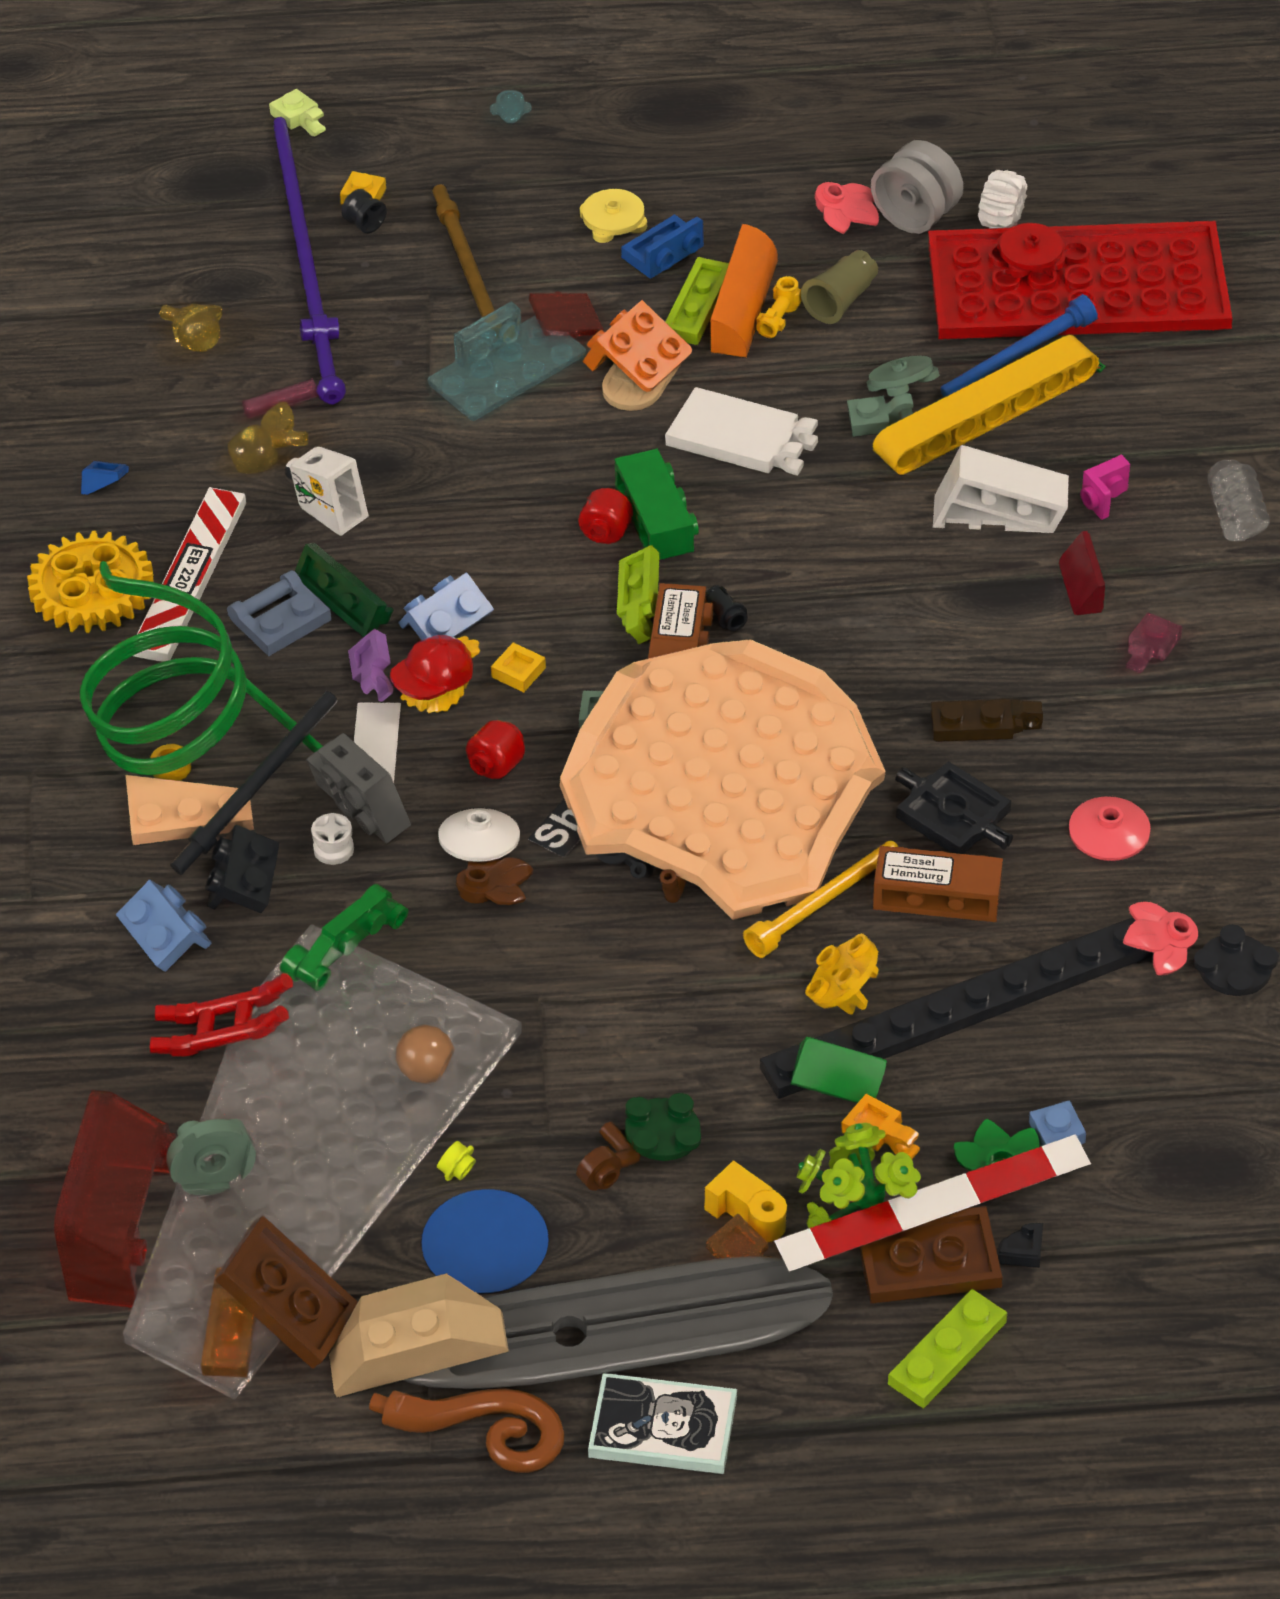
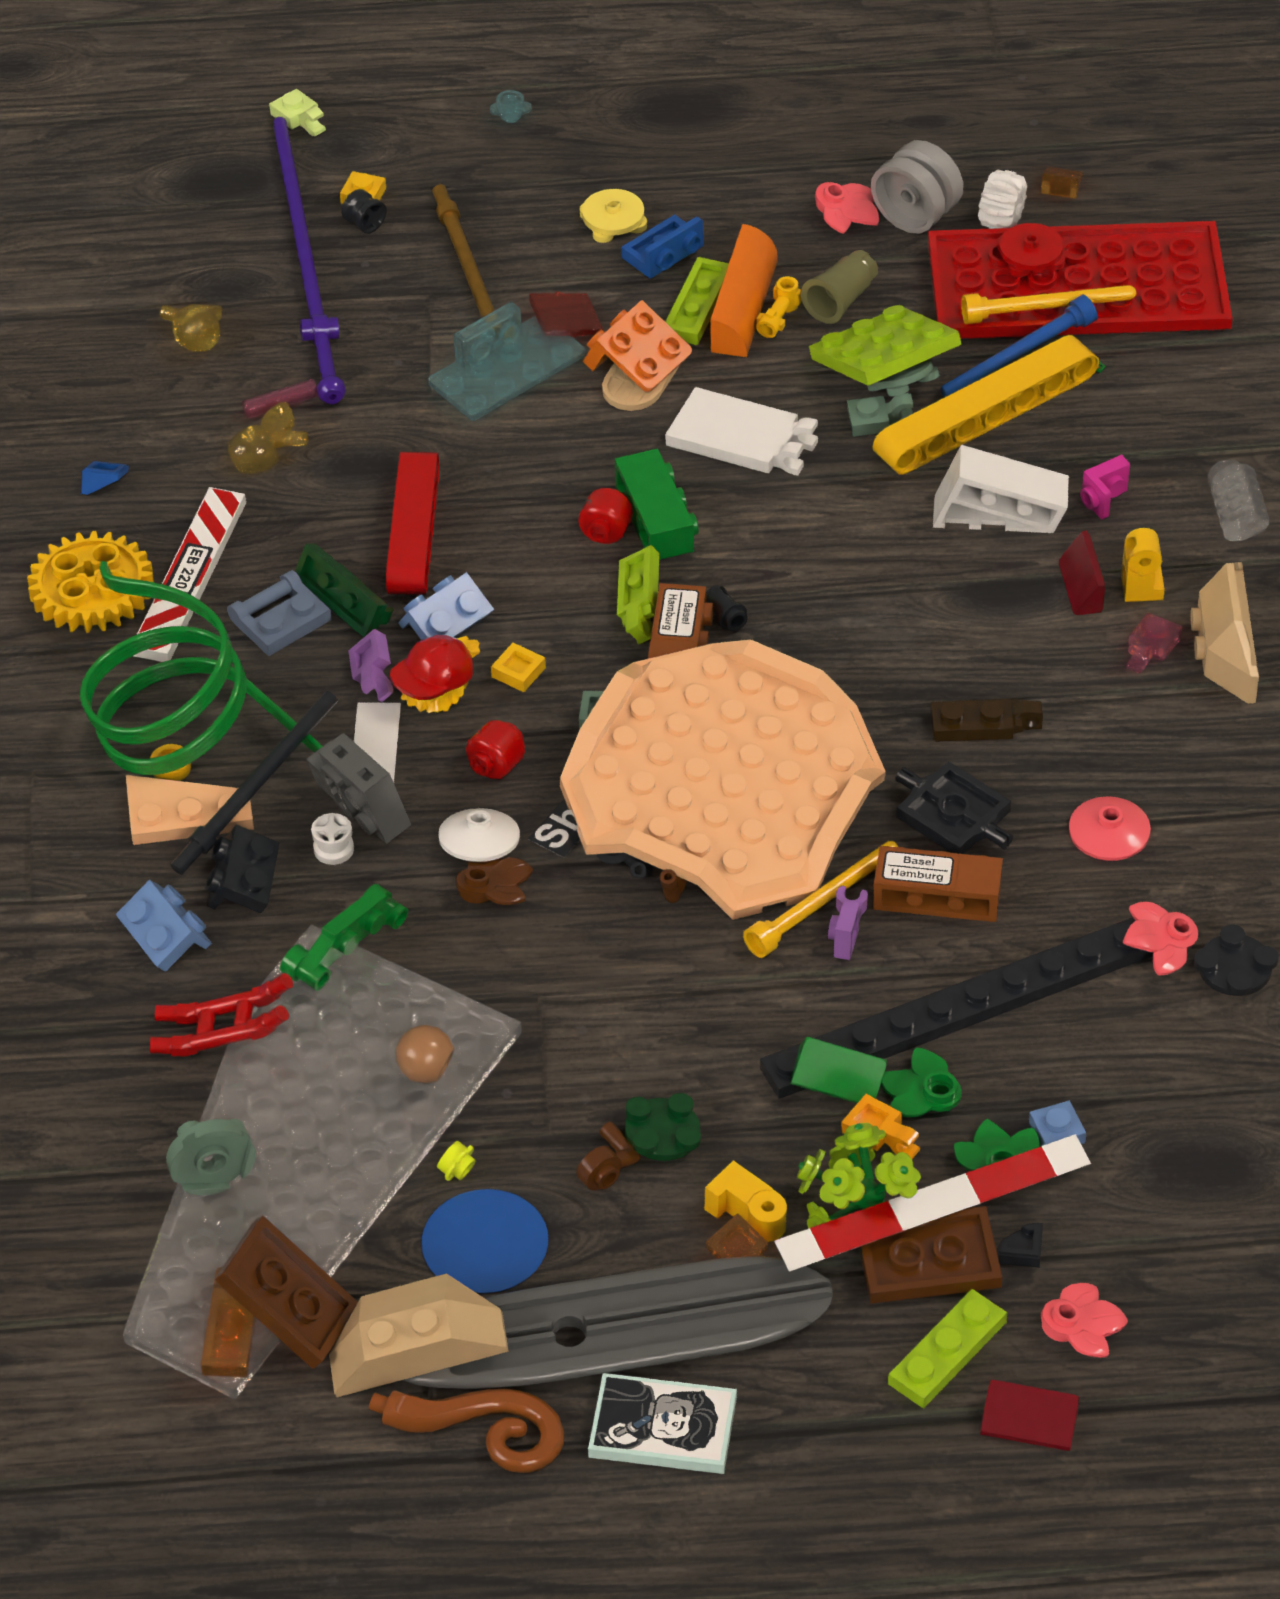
clear red windscreen [54,1090,176,1308] -> none
white torso [285,447,369,536] -> none
yellow plate [805,934,879,1014] -> none
none -> red beam [386,452,439,595]
none -> lime plate [809,305,961,386]
none -> medium lavender plate [828,886,868,960]
none -> green plate [881,1047,962,1117]
none -> yellow piece [961,285,1136,324]
none -> dark red slope [980,1380,1079,1451]
none -> clear orange slope [1041,167,1083,198]
none -> coral plate [1041,1283,1128,1358]
none -> yellow leg [1121,528,1165,602]
none -> tan wedge [1191,562,1259,704]

